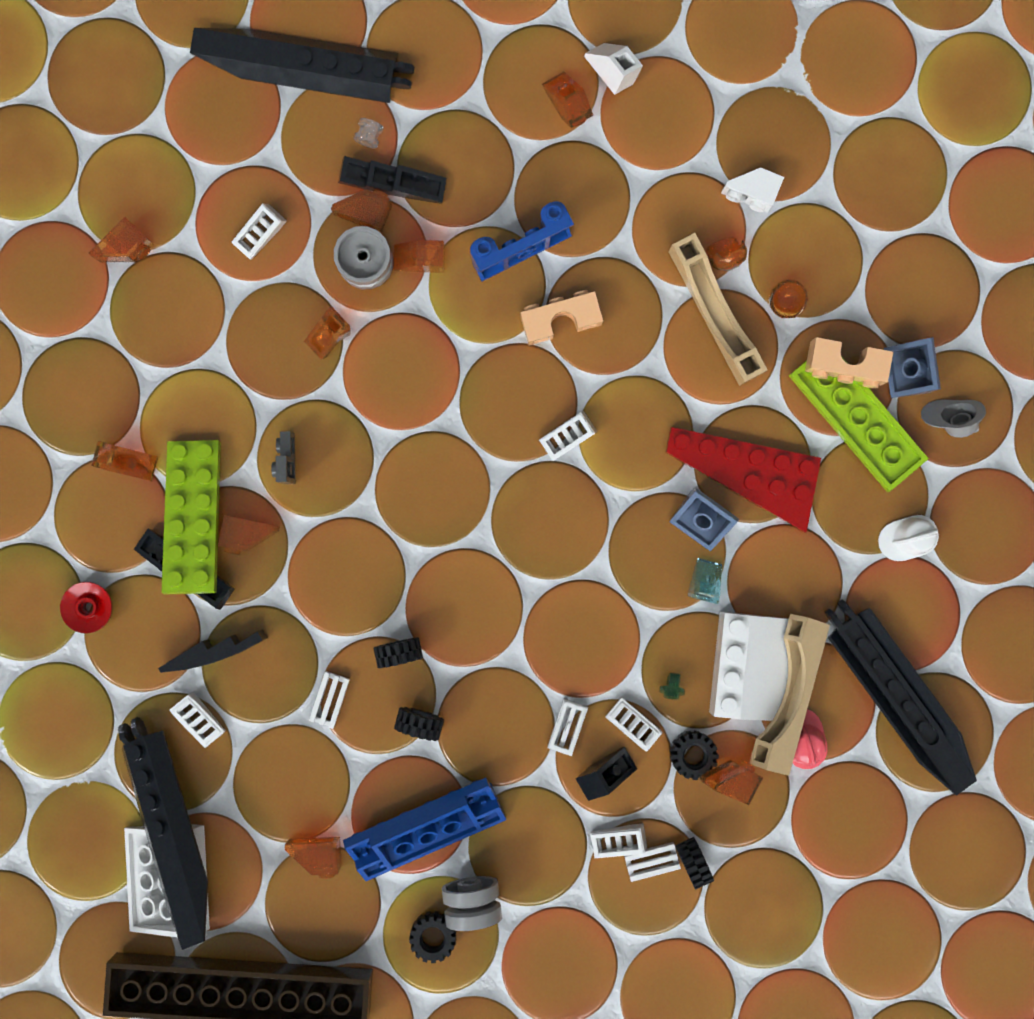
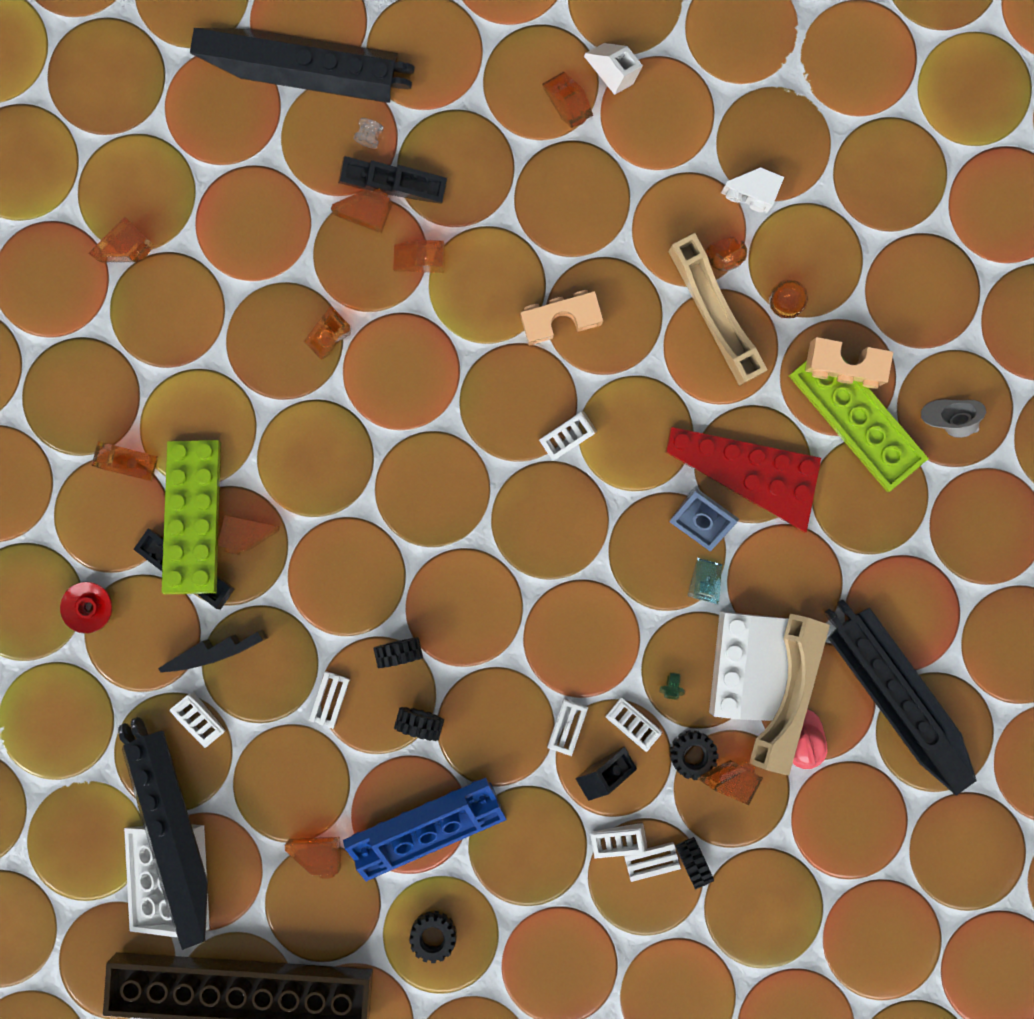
white slope [232,203,287,260] -> none
dark grey plate [271,431,296,484] -> none
light grey wheel [334,226,394,290] -> none
light grey wheel [441,876,503,931] -> none
blue piece [470,201,574,282] -> none
white piece [878,515,939,561] -> none
sand blue slope [884,338,941,398] -> none

